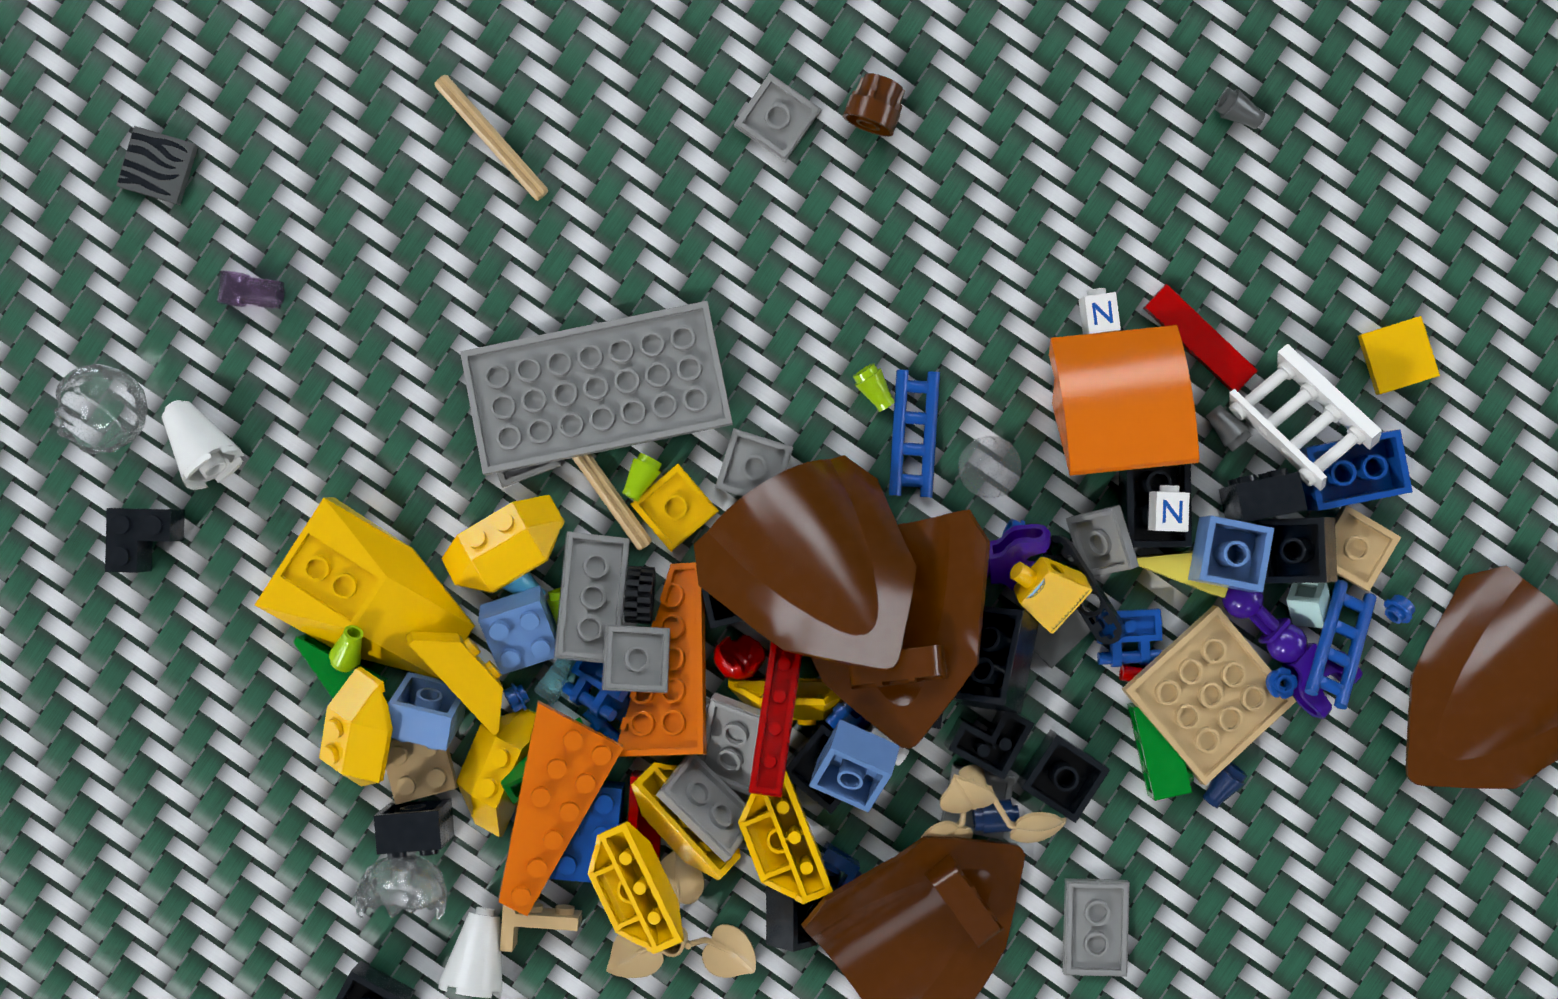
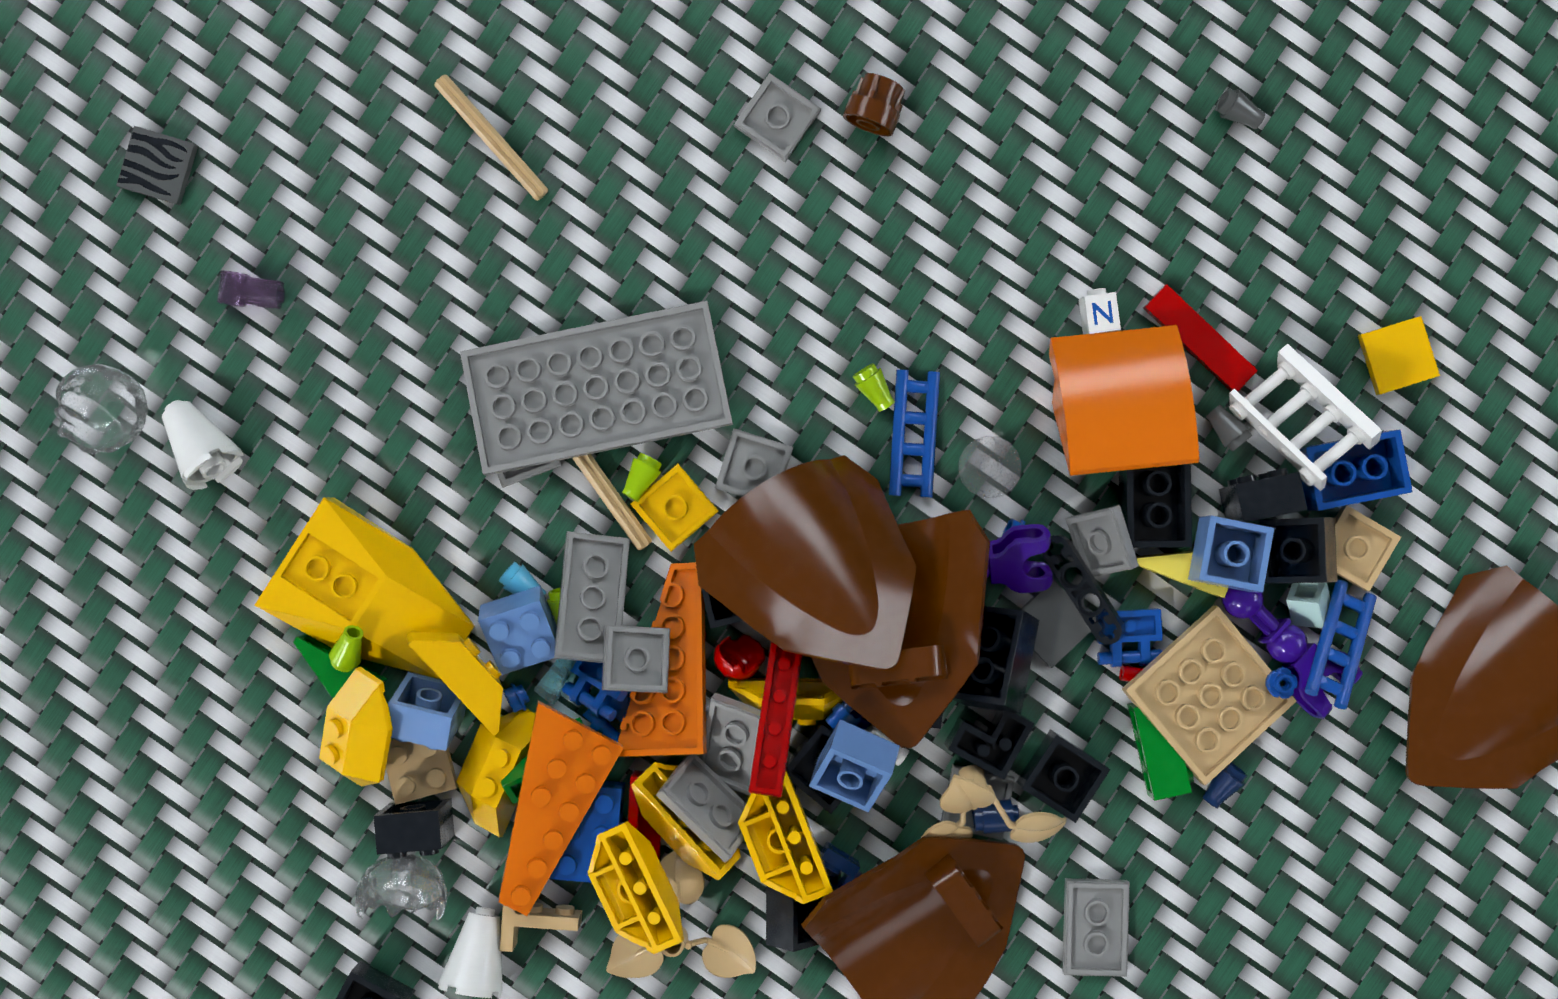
black brick [105,508,185,573] -> none
yellow wedge [441,495,565,593] -> none
black tyre [624,566,656,624] -> none
yellow torso [1010,557,1093,634] -> none
white brick [1148,485,1190,532] -> none
blue plate [1384,595,1415,624] -> none

